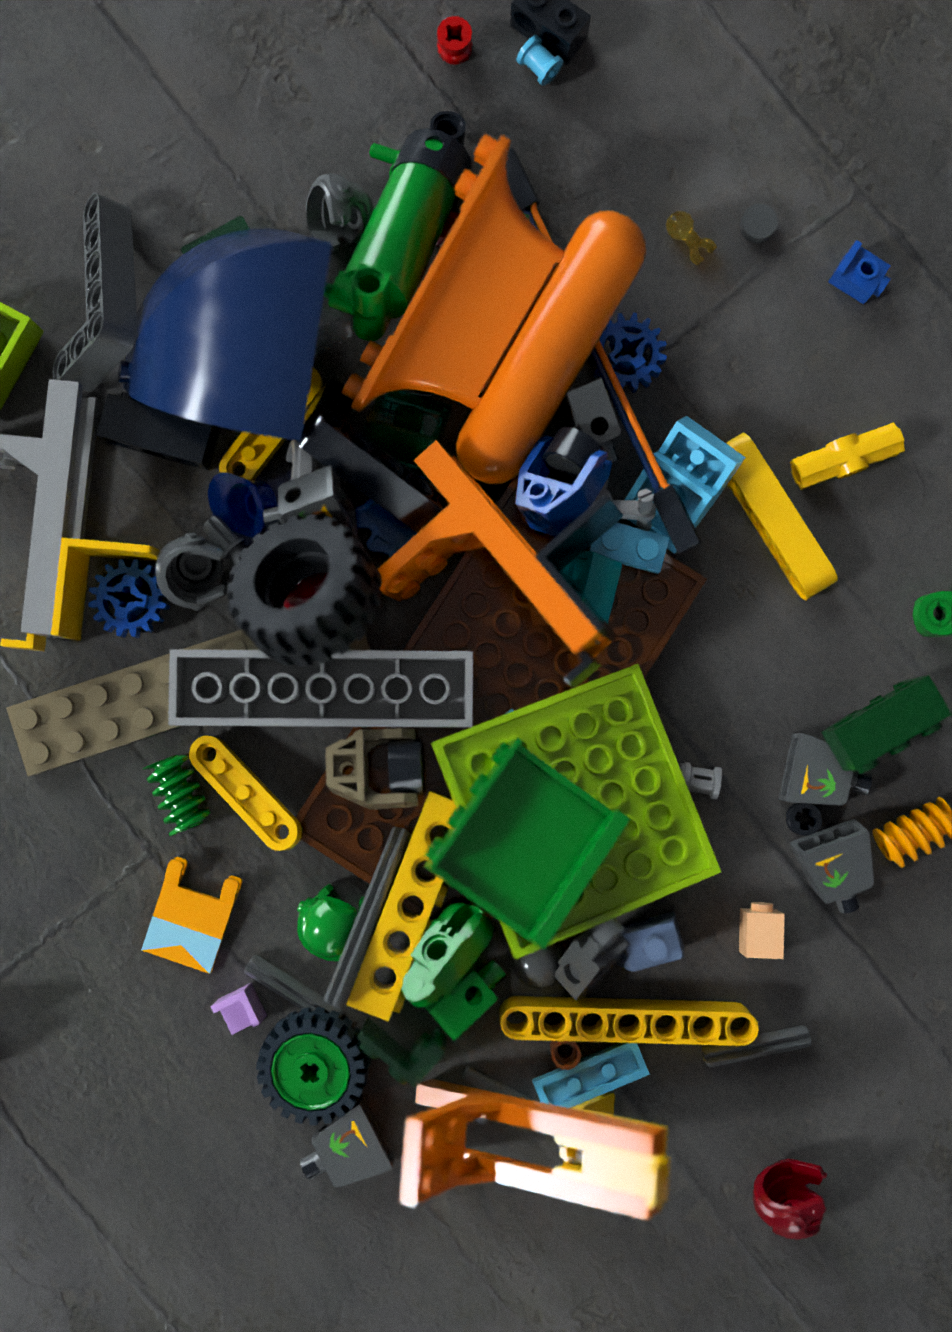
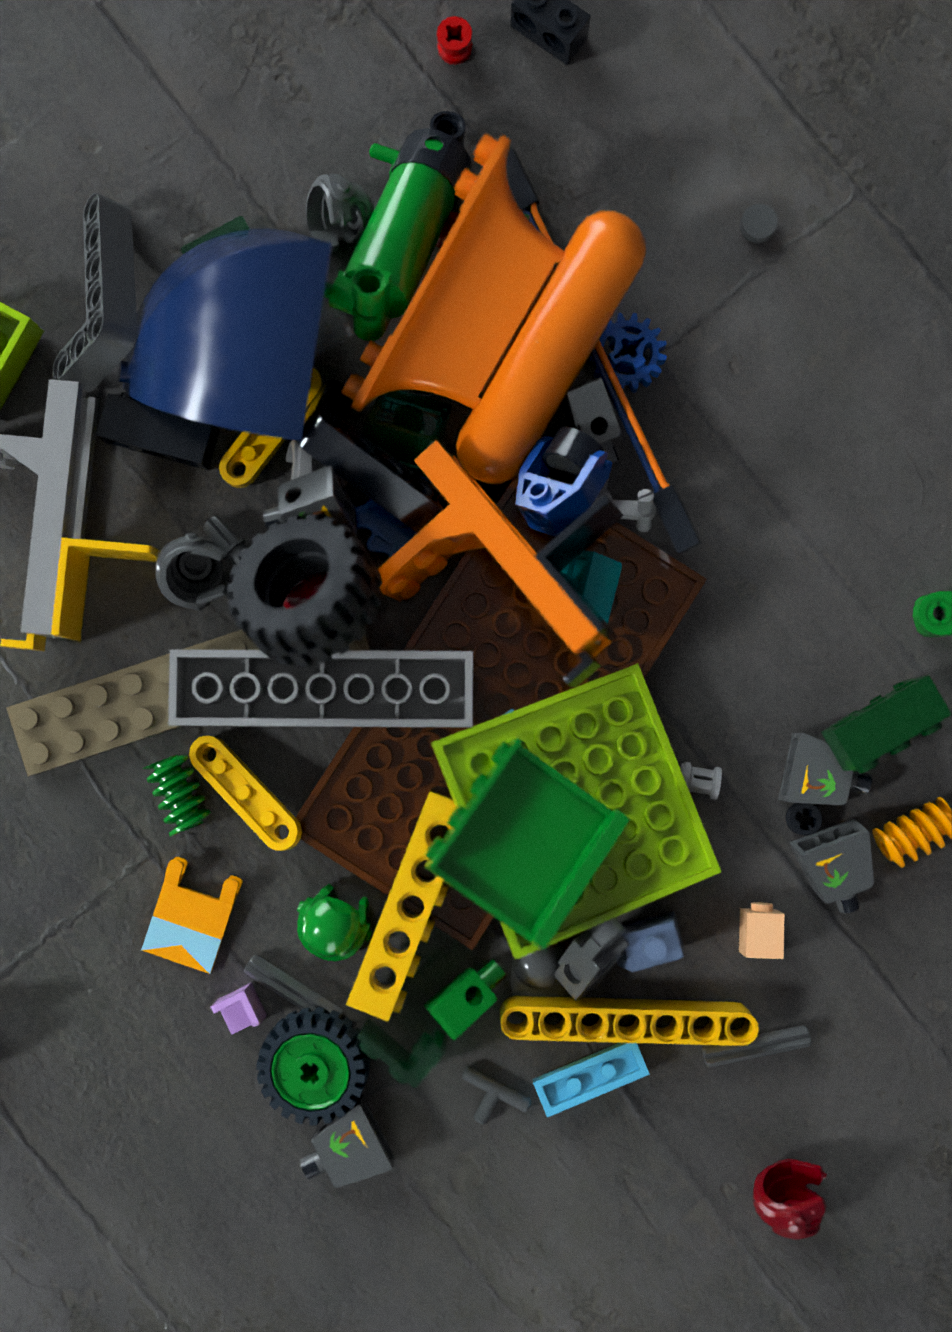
blue gear [88,559,170,638] -> none
clear blue piece [208,472,279,538] -> none
dark grey axle [324,827,412,1008] -> none
dark tan piece [326,728,425,810] -> none
orange piece [401,1079,670,1219] -> none
green piece [402,902,494,1007] -> none
medium azure bush [516,35,564,86] -> none
dark orange hose [550,1041,581,1070] -> none
medium azure plate [589,522,670,574] -> none
medium azure slope [625,416,746,554] -> none
clear yellow arm [666,211,717,265] -> none
yellow beam [726,432,838,601] -> none
yellow piece [790,422,905,490] -> none
blue brick [828,240,891,305] -> none

